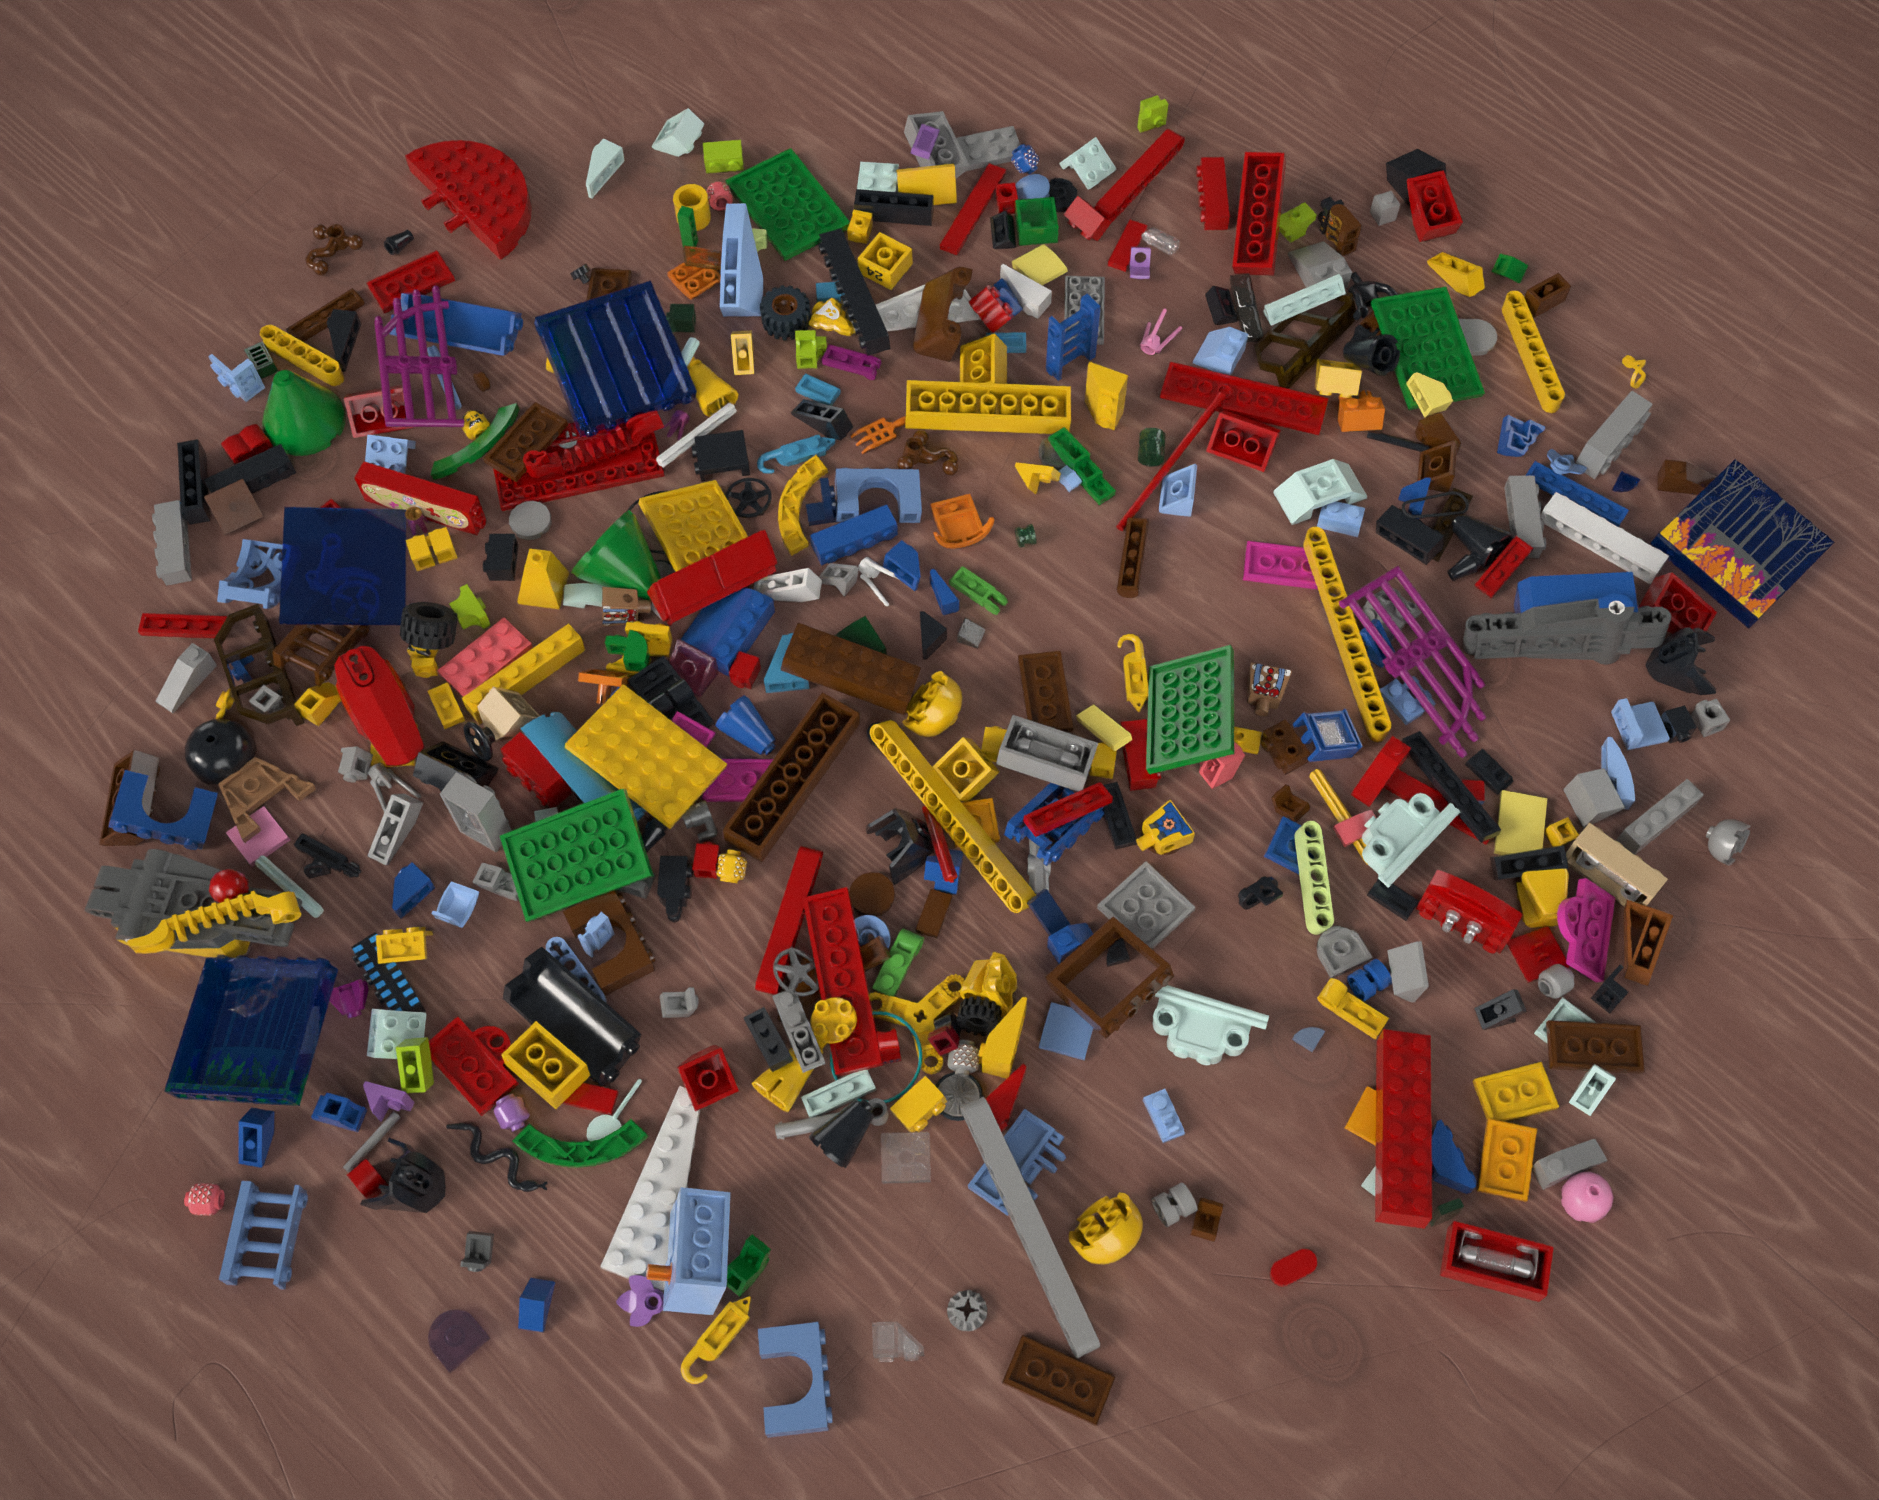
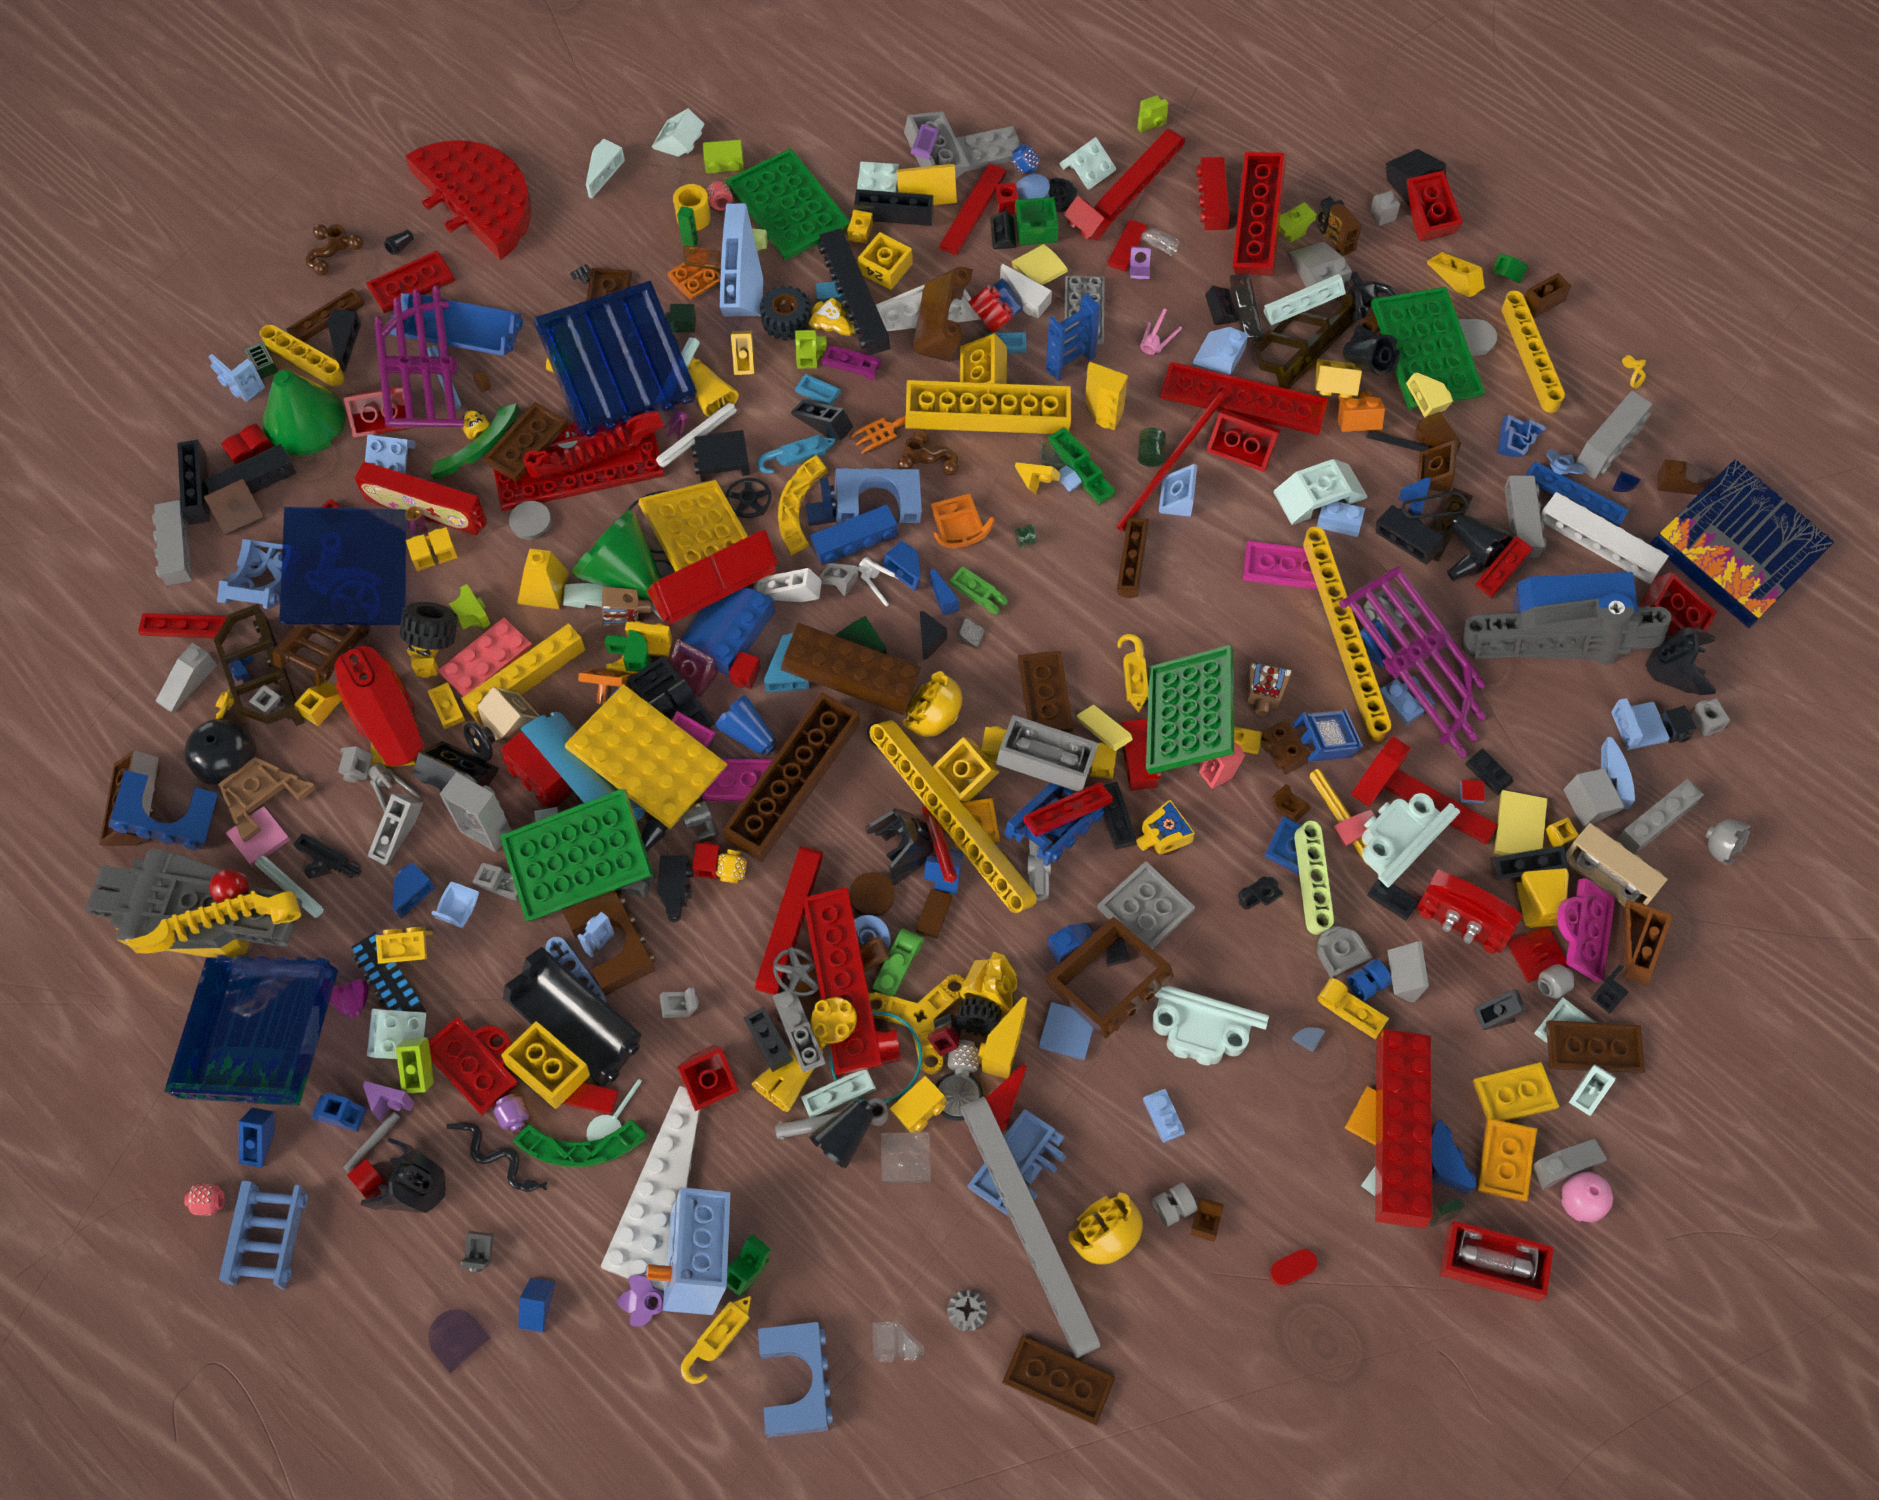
black brick [483,534,519,581] -> none
dark blue tile [1027,889,1071,936] -> none
black plate [1402,731,1501,843] -> none

